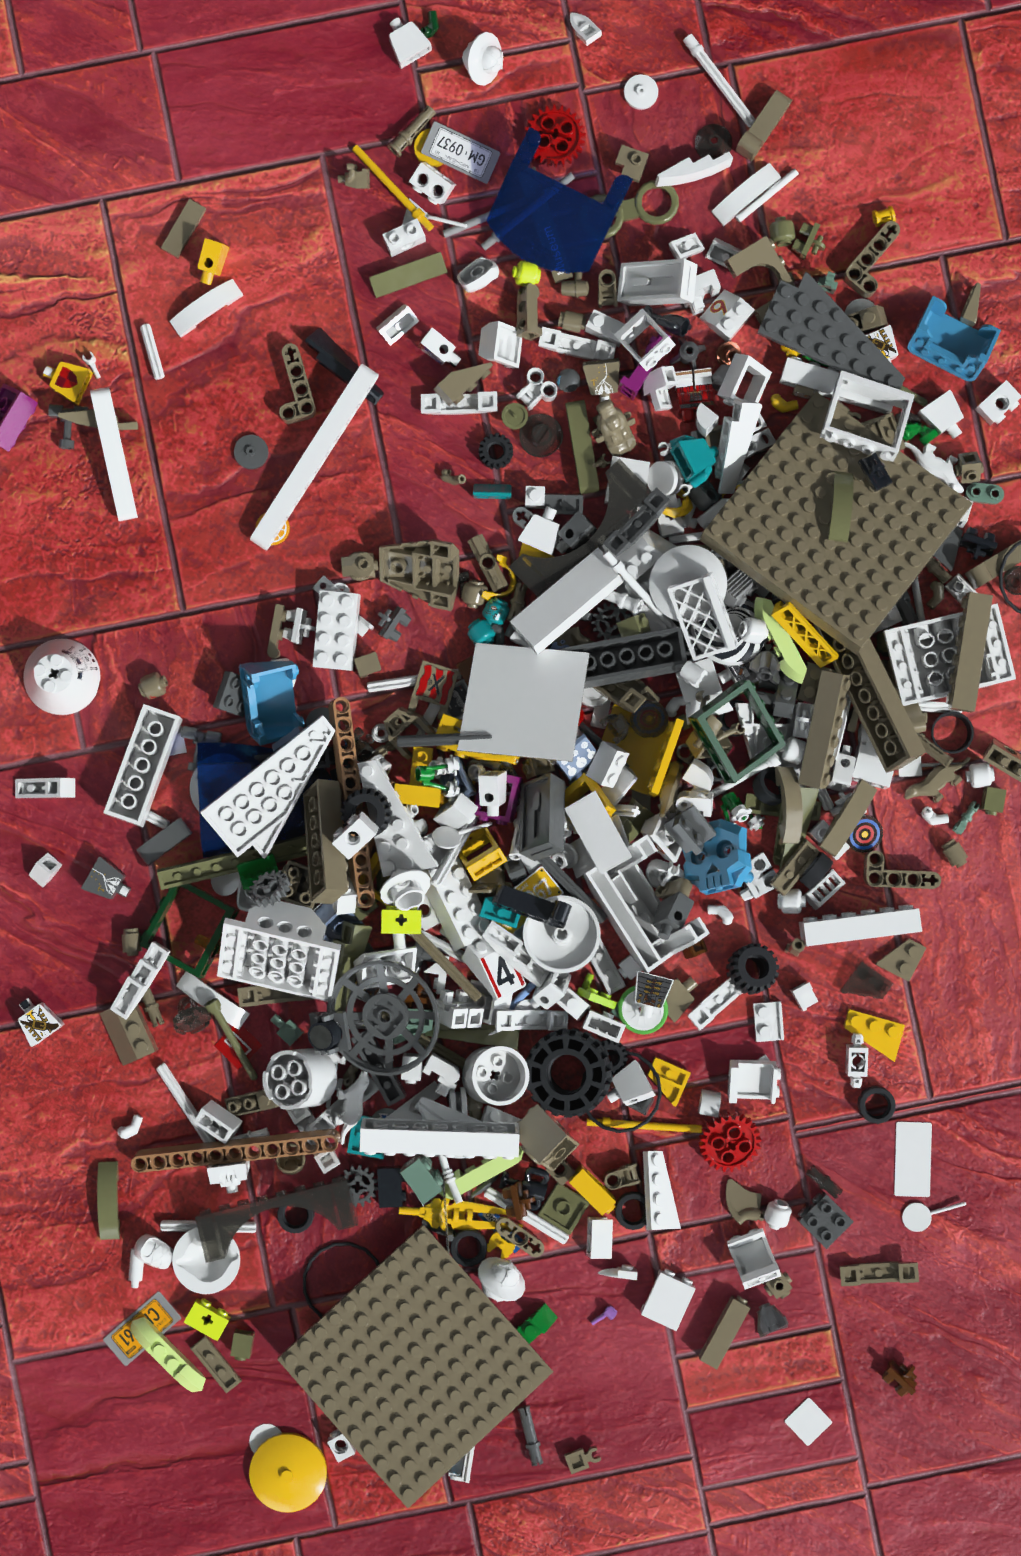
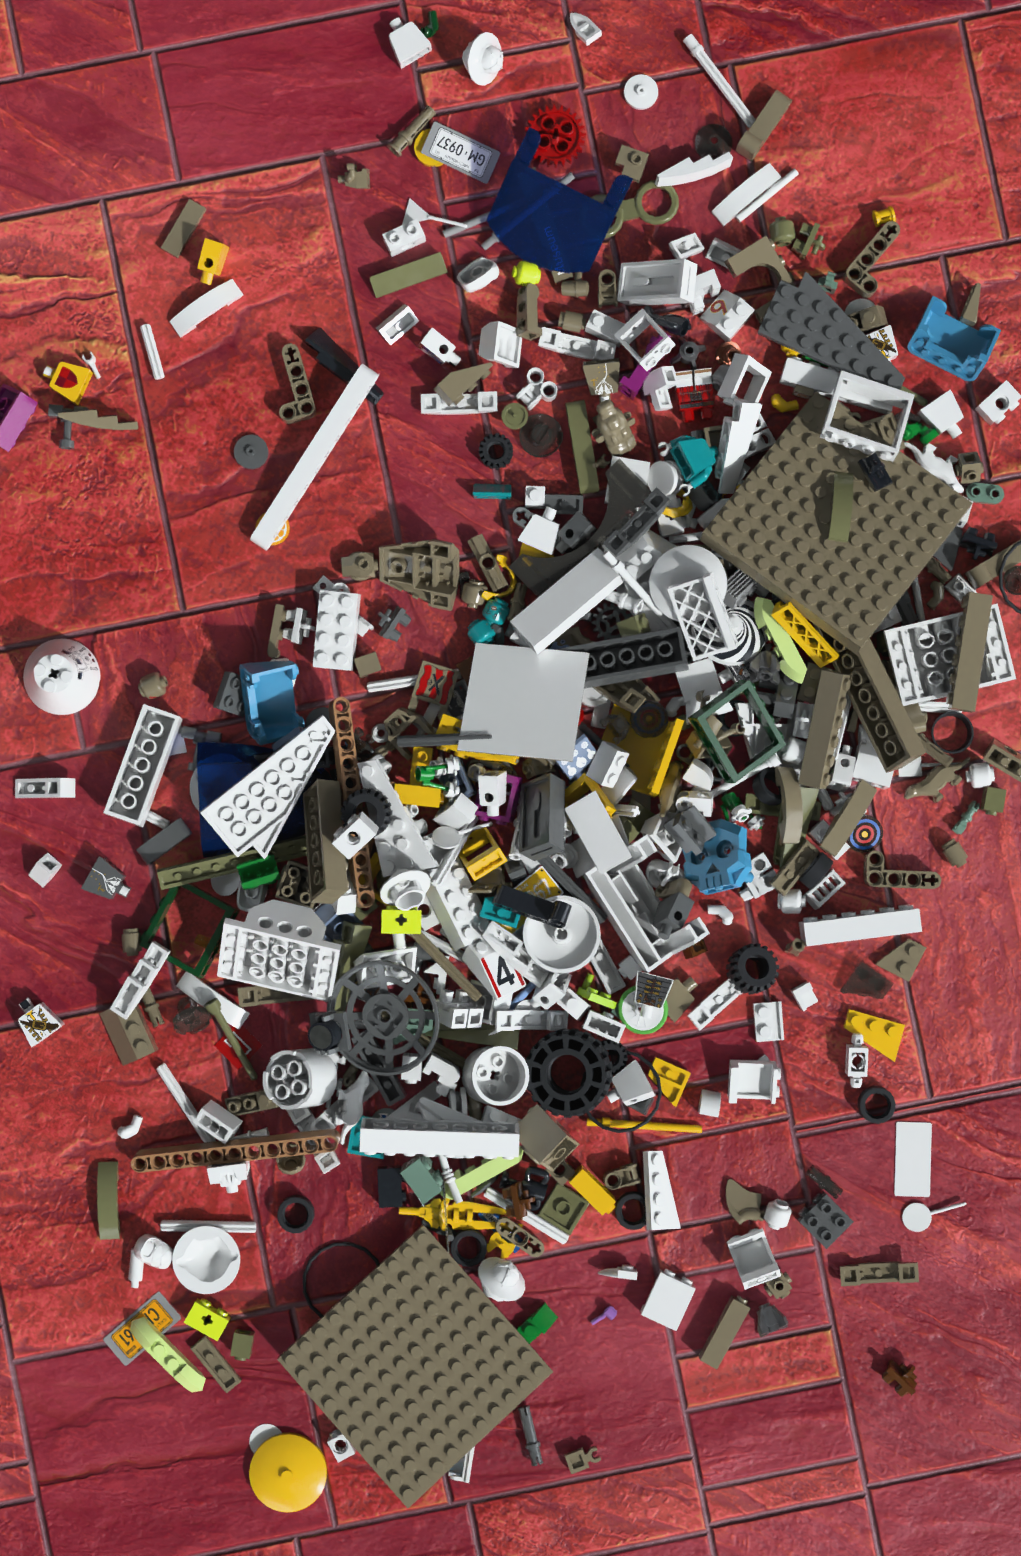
white beam [90,387,138,521] -> none
clear smoke arch [195,1176,359,1263] -> none
dark grey gear [248,870,291,908] -> none
sand green plate [270,1014,304,1046] -> none
dark grey gear [337,1164,378,1207] -> none
yellow bar [352,145,434,231] -> none
white brick [409,162,456,205] -> none
dark tan arm [440,469,466,485] -> none
dark grey piece [556,368,581,392] -> none
white hinge [586,1217,613,1259] -> none
white piece [680,660,708,690] -> none
white brick [696,403,719,438] -> none
red gear [698,1112,762,1172] -> none
white head [738,617,768,644] -> none
white sticker [785,1398,832,1446] -> none
white arm [921,806,949,825] -> none

